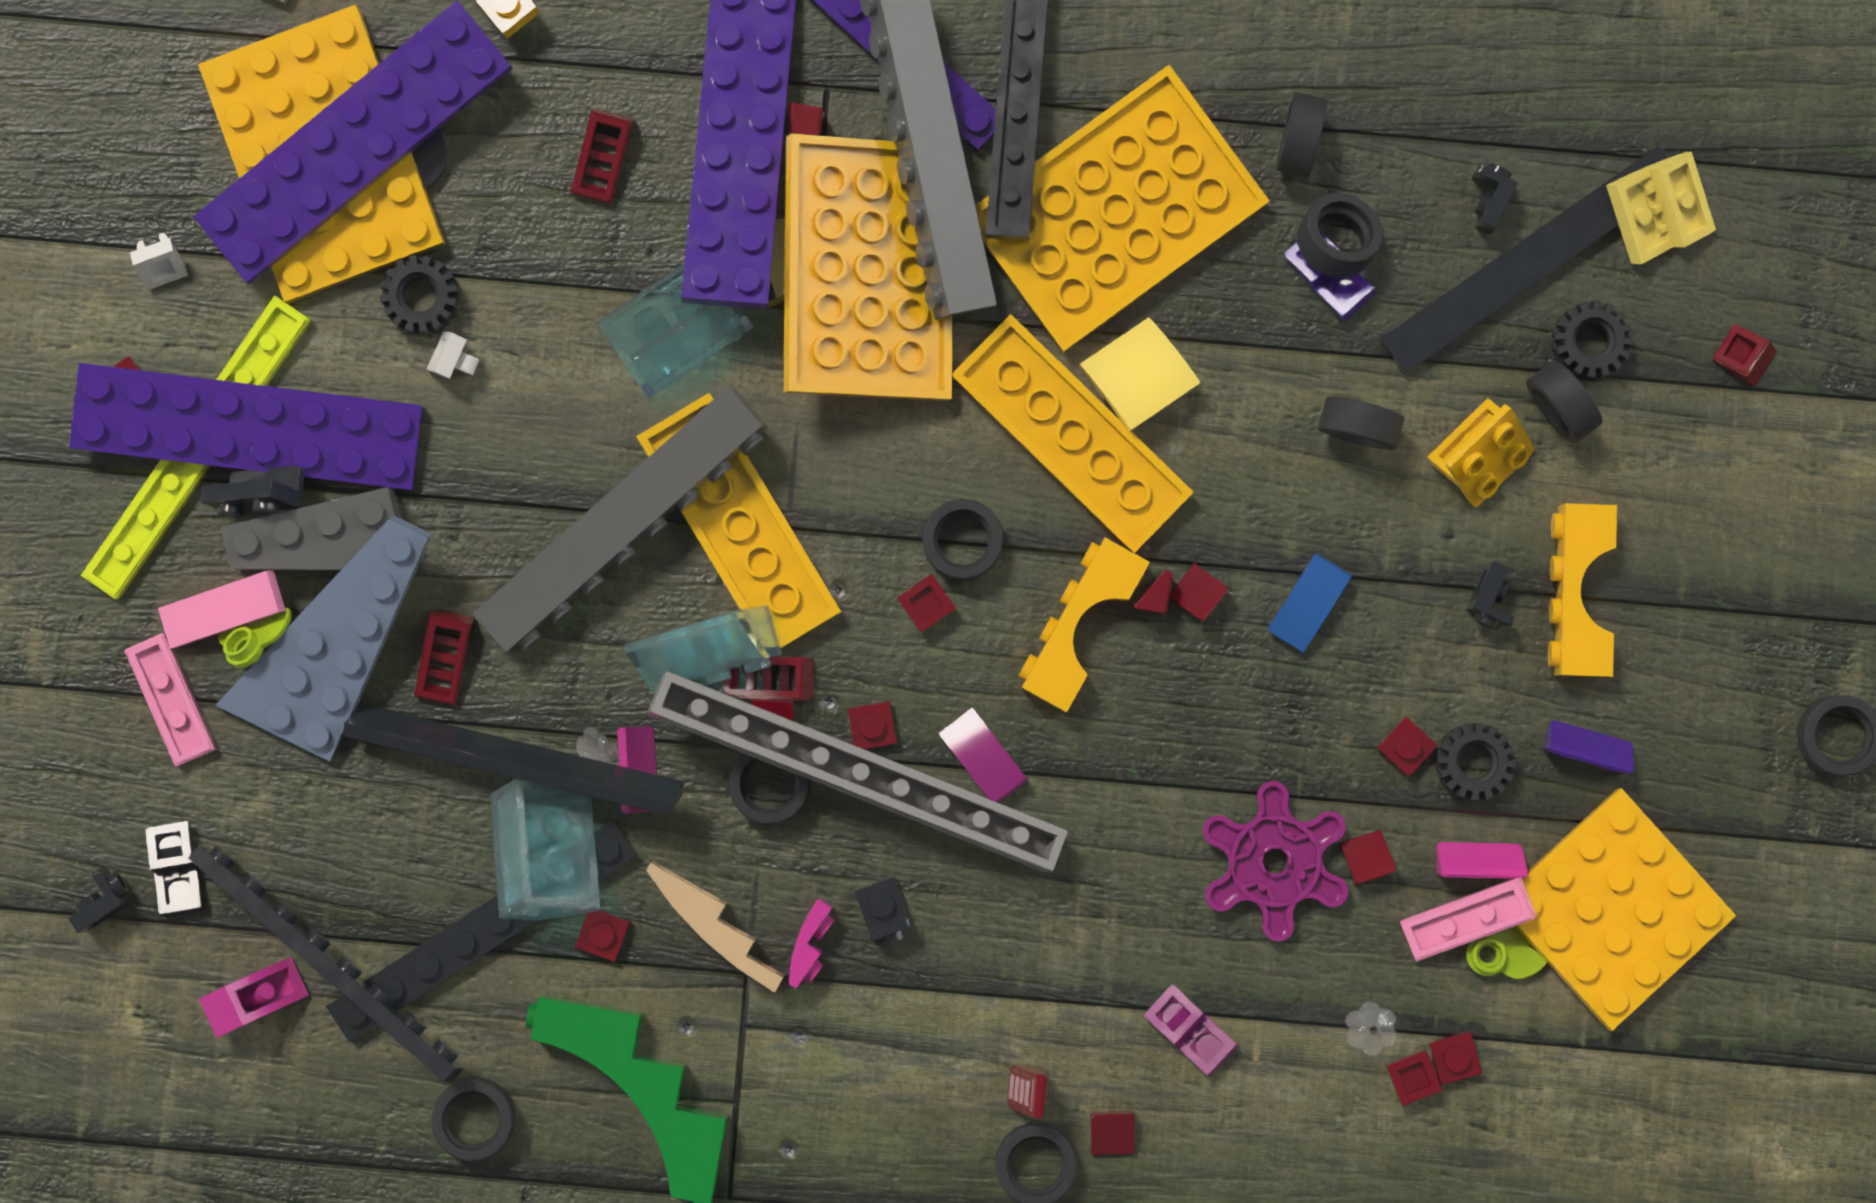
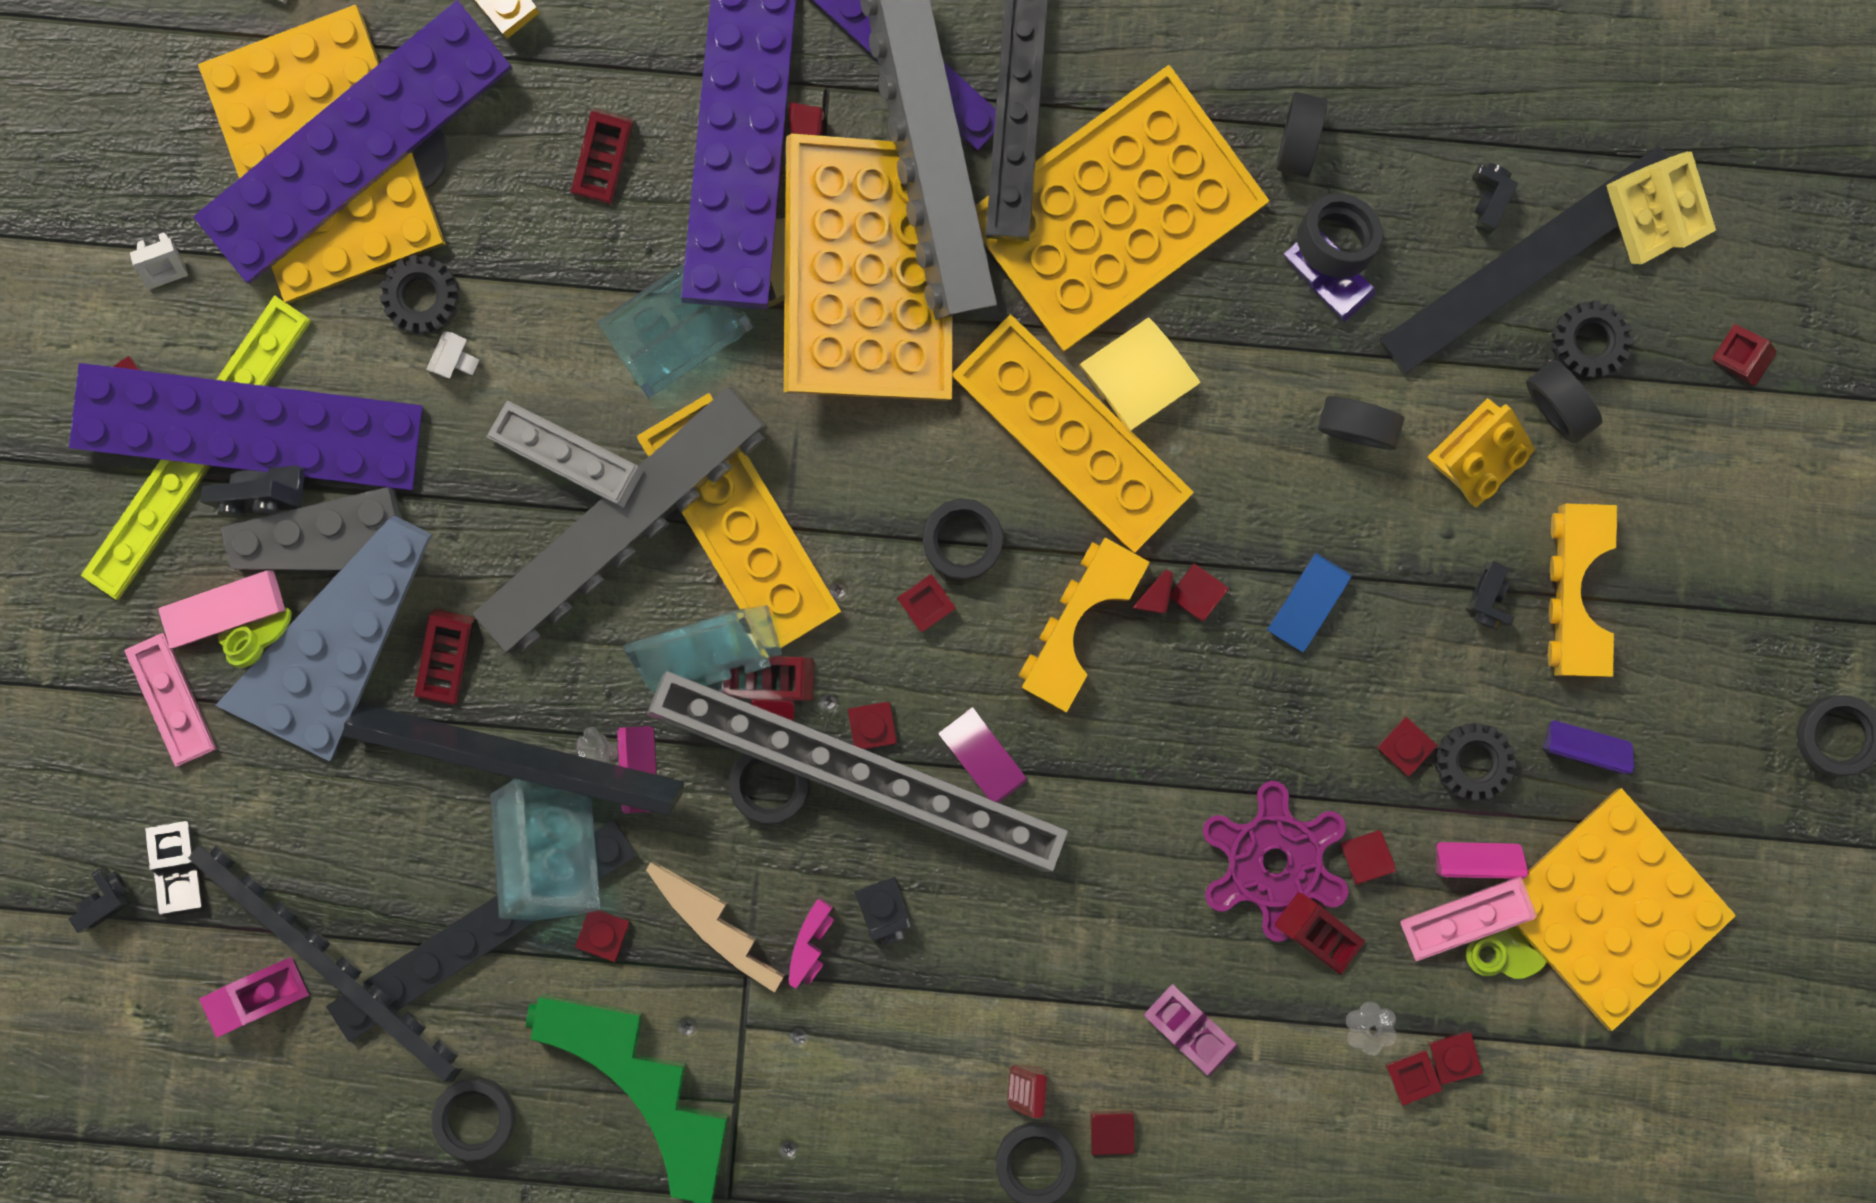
none -> light grey tile [486,400,644,508]
none -> dark red slope [1275,893,1365,975]

